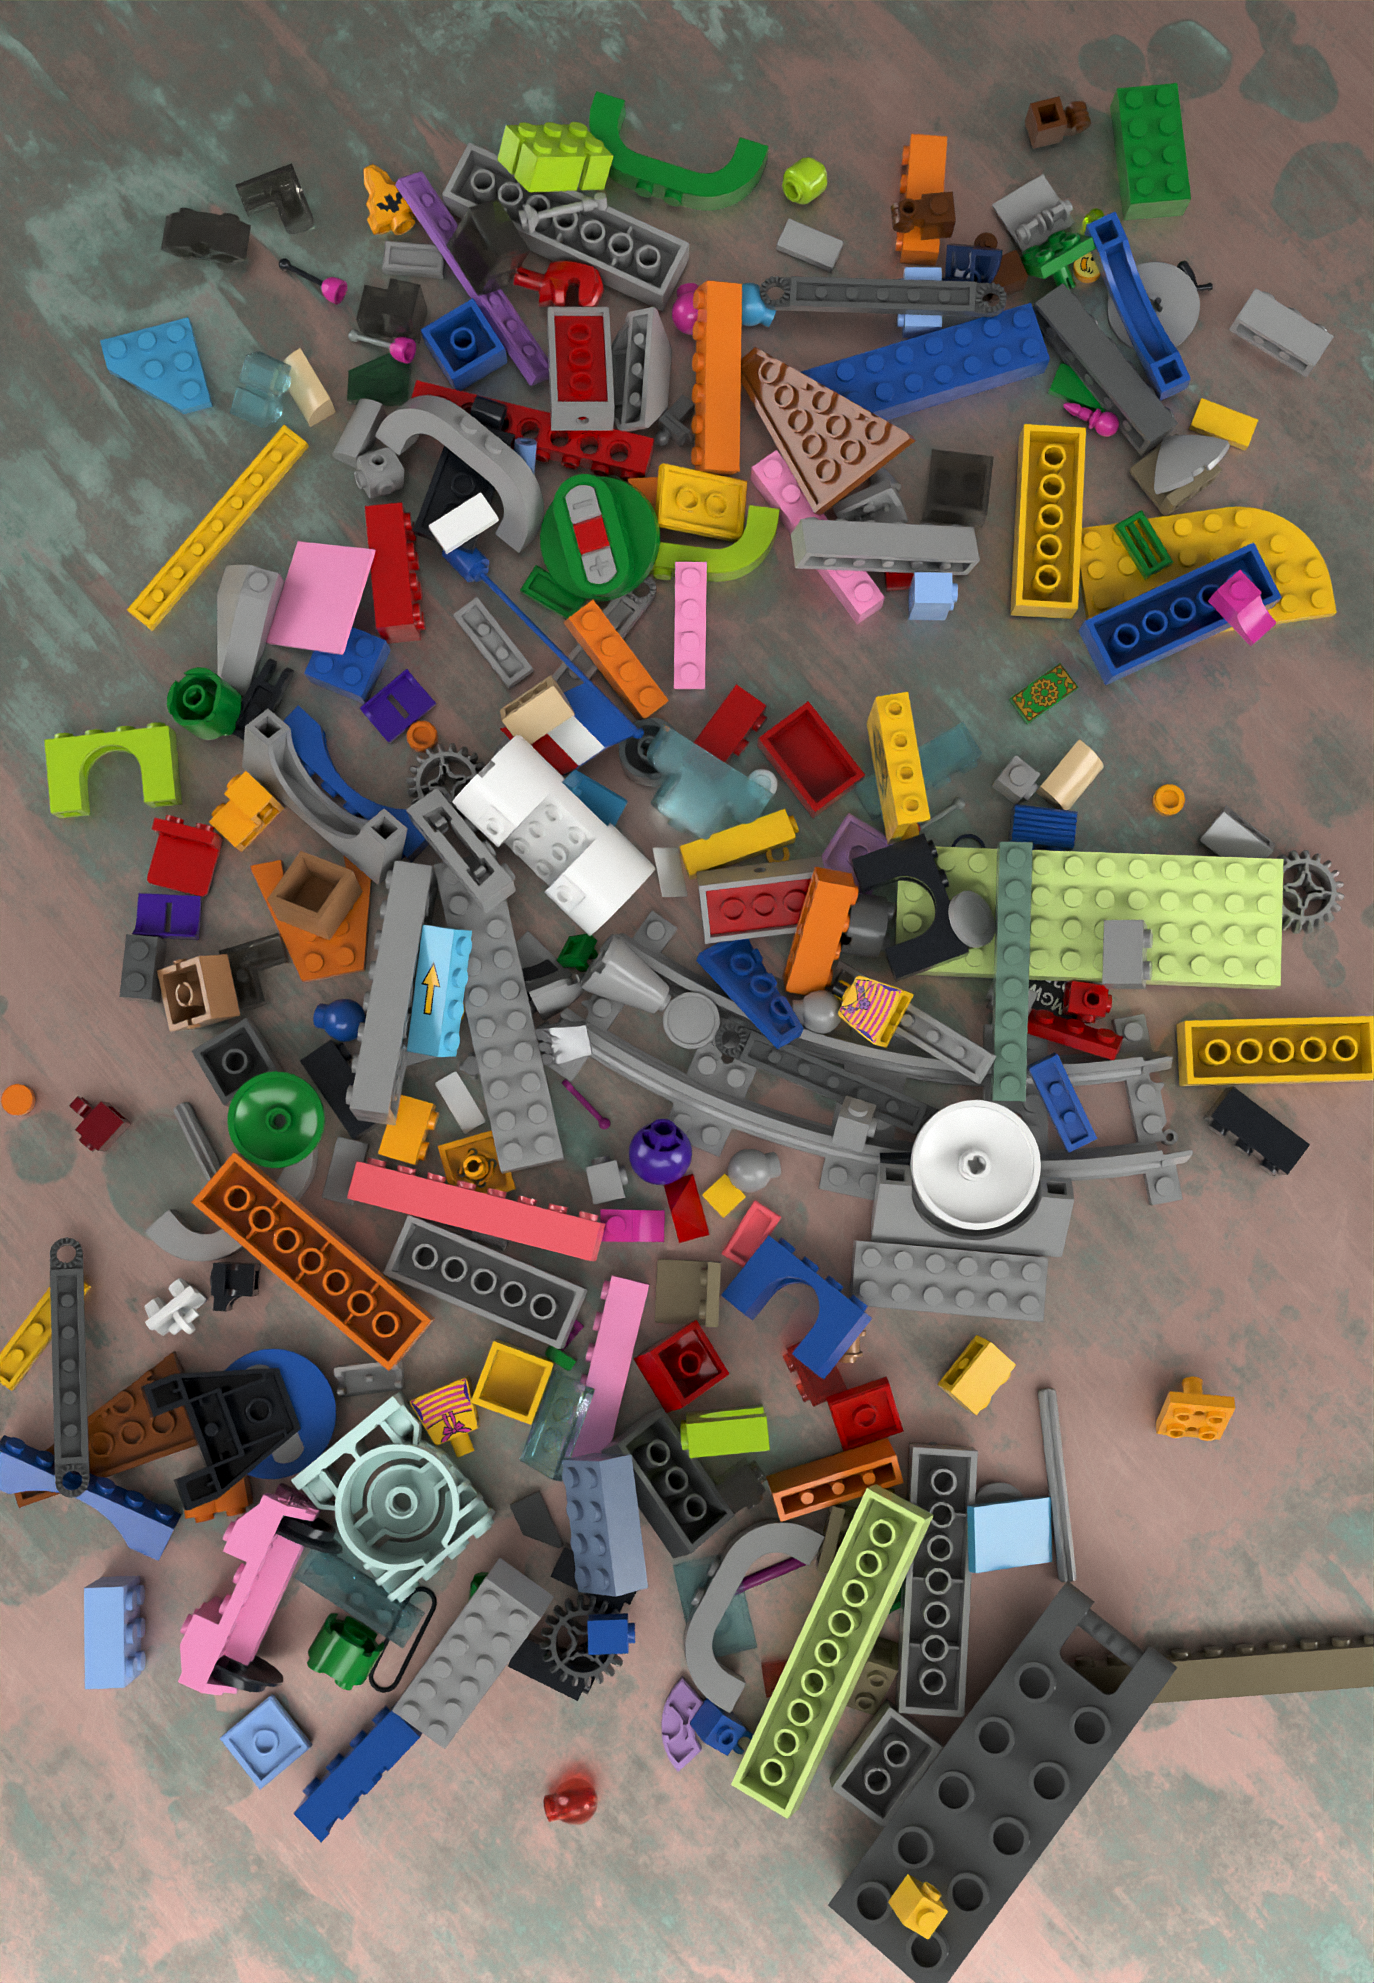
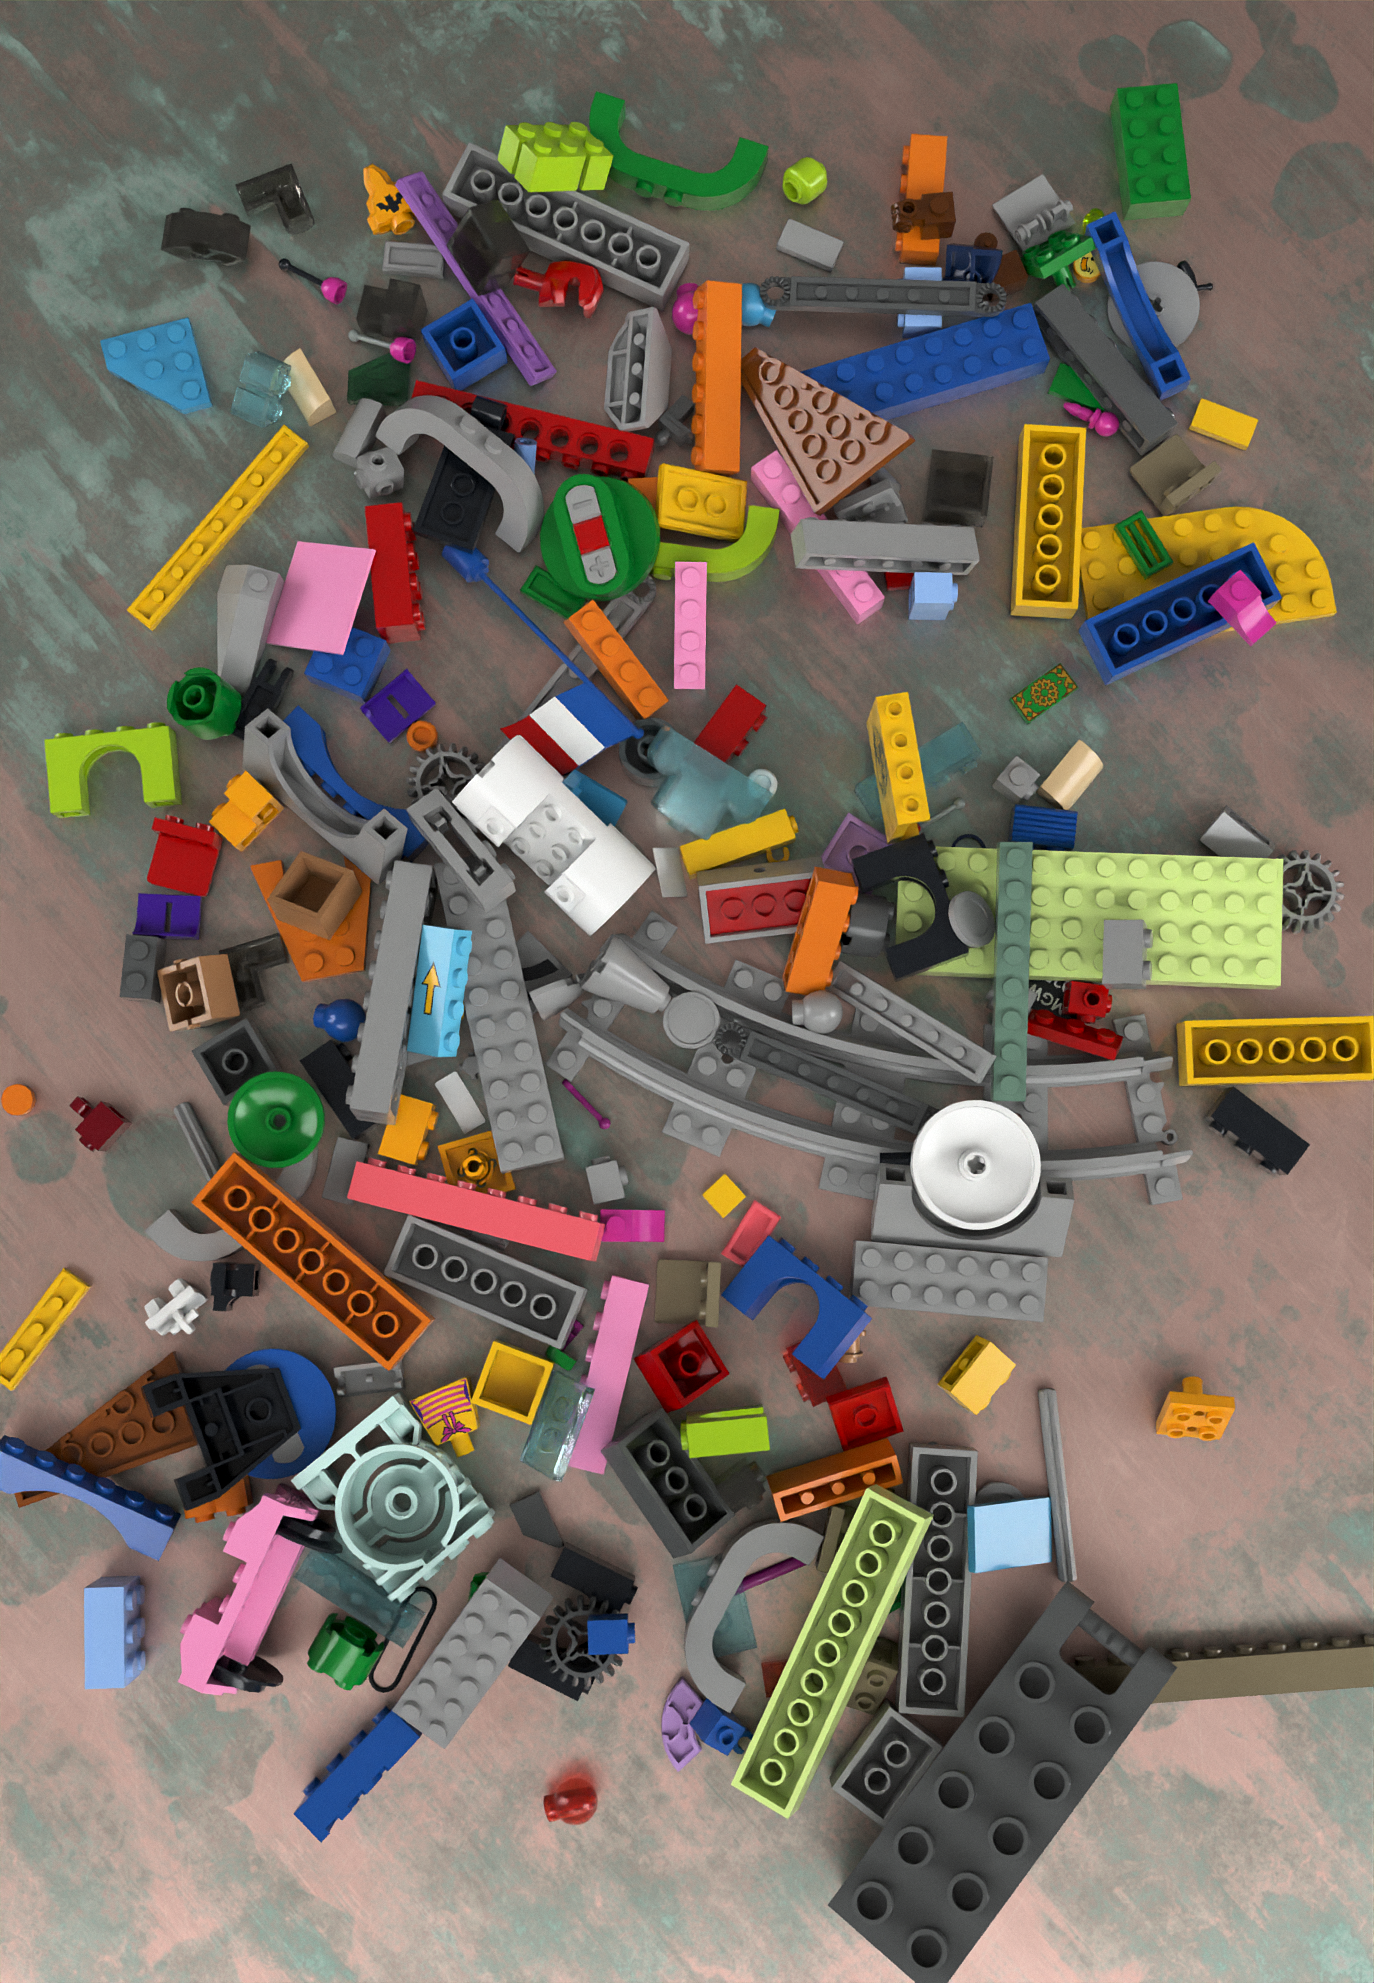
dark grey plate [50,1237,90,1498] -> none
light blue plate [220,1694,313,1790] -> none
white tile [429,492,499,554] -> none
light grey plate [453,597,534,690] -> none
tan brick [500,675,575,745] -> none
light grey piece [518,193,607,233] -> none
hand [535,1019,593,1065] -> none
brick [547,307,615,431] -> none
green tile [556,933,599,972] -> none
sand blue brick [562,1453,648,1597] -> none
dark purple brick [629,1119,692,1185] -> none
red slope [664,1174,710,1243] -> none
blue wing [696,939,804,1050] -> none
light grey piece [728,1149,781,1193] -> none
red piece [757,701,865,819] -> none
torso [832,975,914,1048] -> none
light grey brick [832,1096,879,1153] -> none
yellow brick [888,1874,948,1939] -> none
reddish brown brick [1025,96,1091,149] -> none
blue plate [1027,1052,1097,1153] -> none
light orange tile [1152,784,1185,817] -> none
light grey brick [1154,435,1230,494] -> none
light grey brick [1229,288,1334,377] -> none

